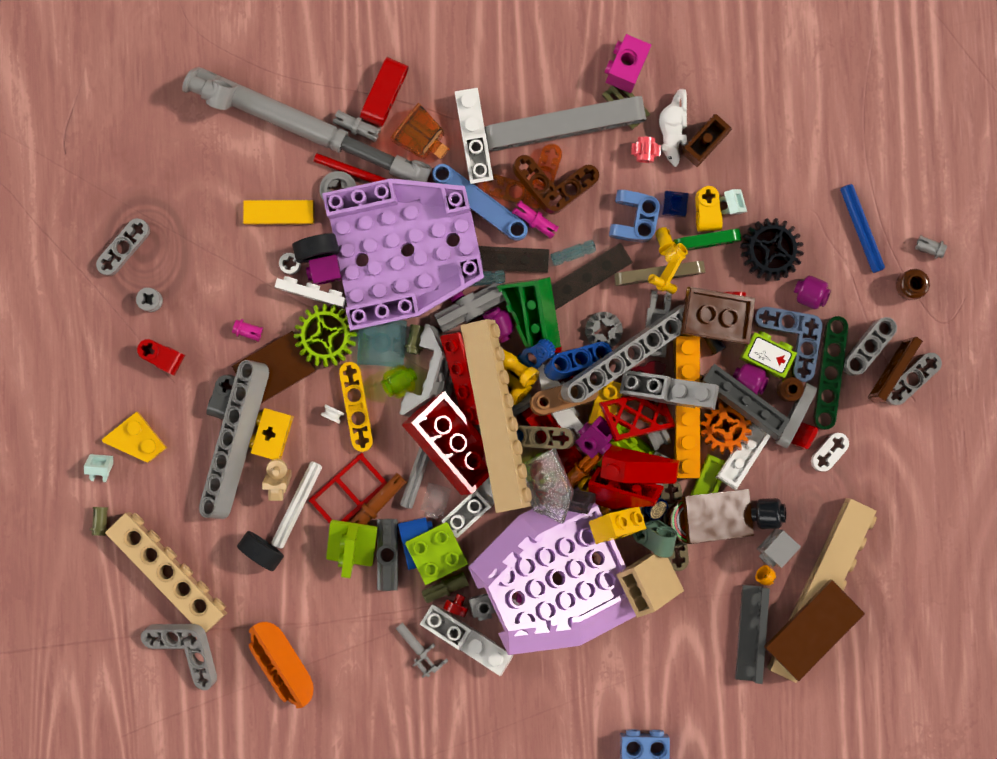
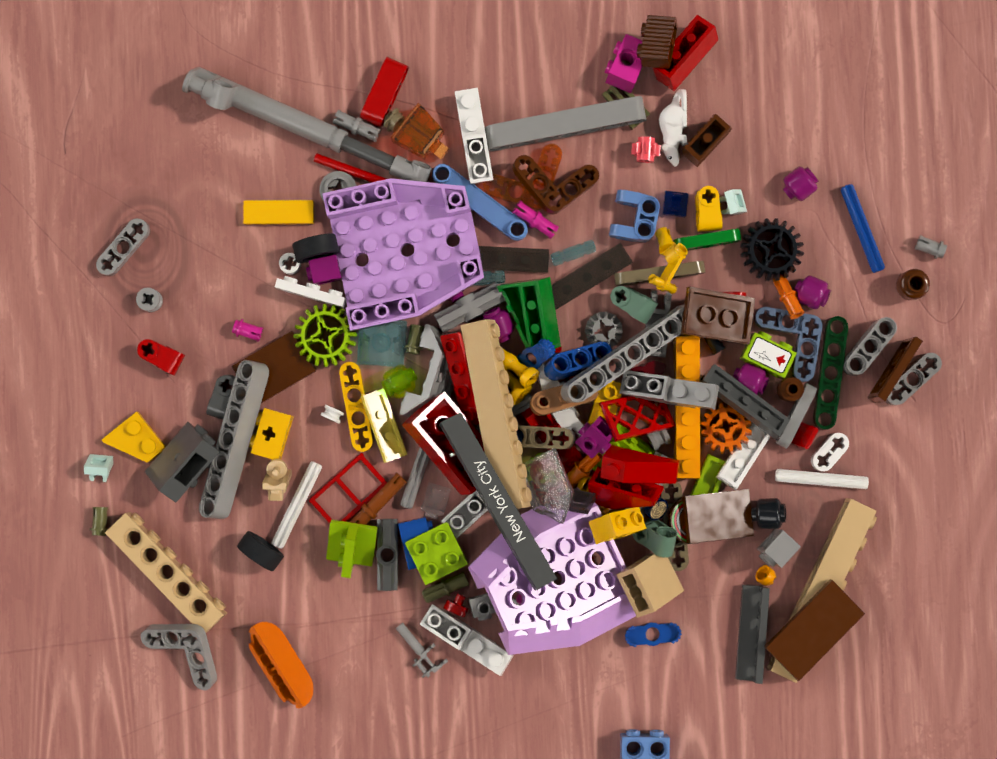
none -> dark grey piece [145,422,219,503]
none -> light yellow tile [361,388,408,463]
none -> dark tan plate [383,108,405,132]
none -> dark grey tile [439,412,557,591]
none -> sand green piece [610,286,658,324]
none -> blue piece [625,622,682,647]
none -> reddish brown brick [637,15,678,69]
none -> red brick [653,15,719,91]
none -> orange axle [773,274,804,319]
none -> white axle [775,469,869,489]
none -> magenta head [783,166,819,201]

